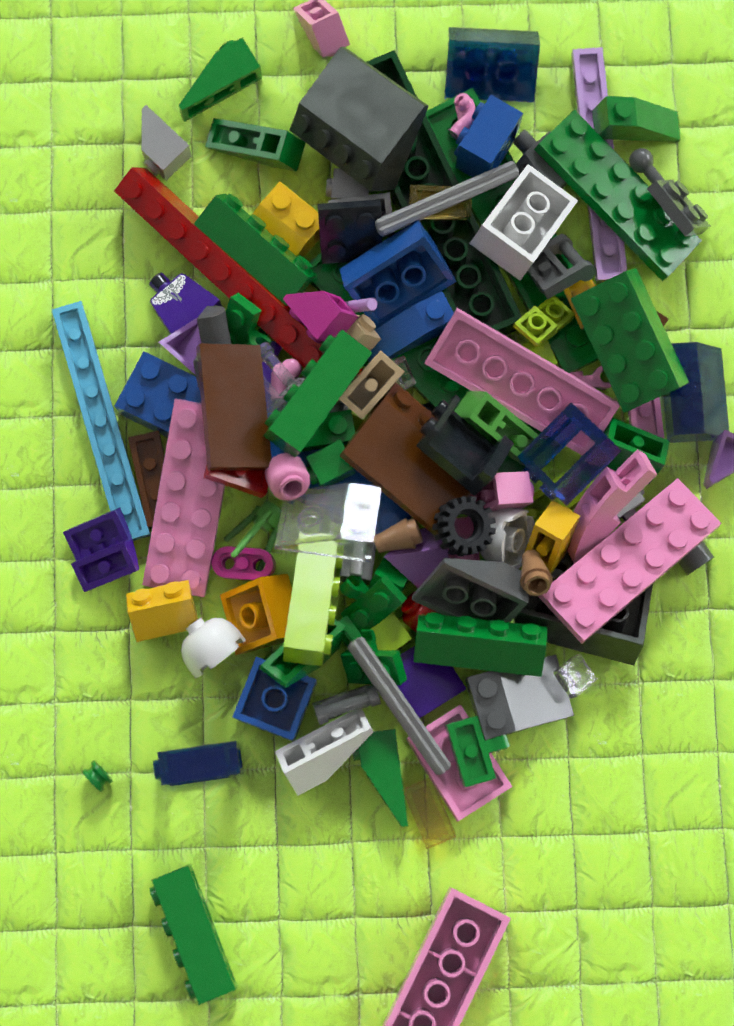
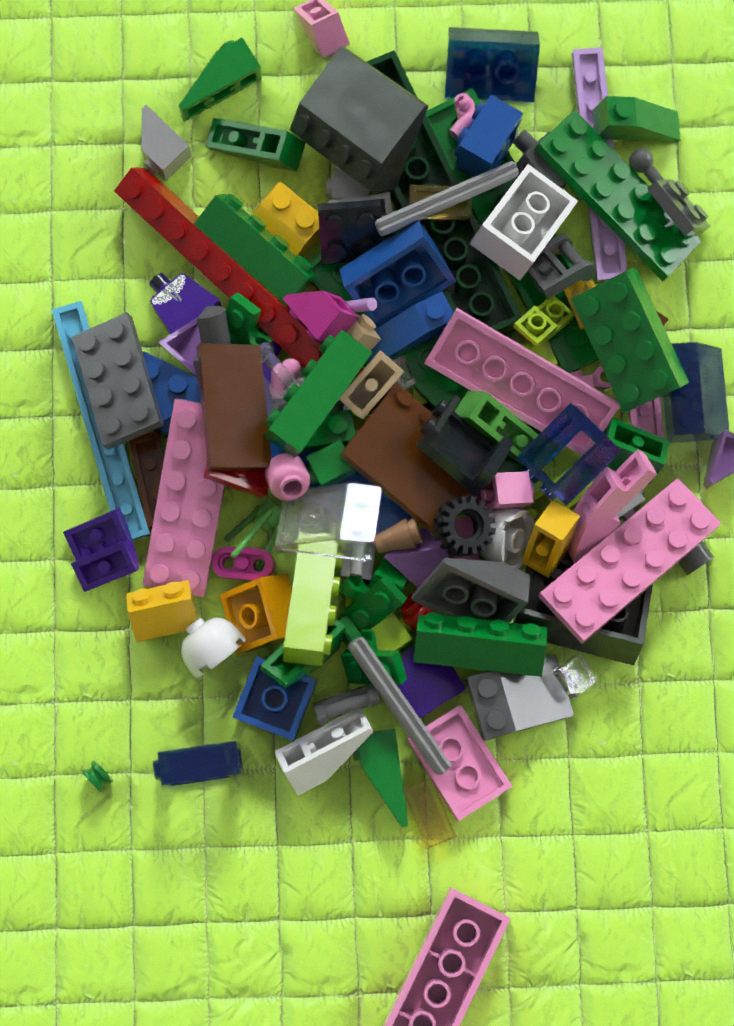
green brick [149,864,238,1005] -> none
green plate [445,716,510,788] -> none
medium nougat cone [520,550,553,596] -> none
none -> dark grey plate [72,312,164,450]

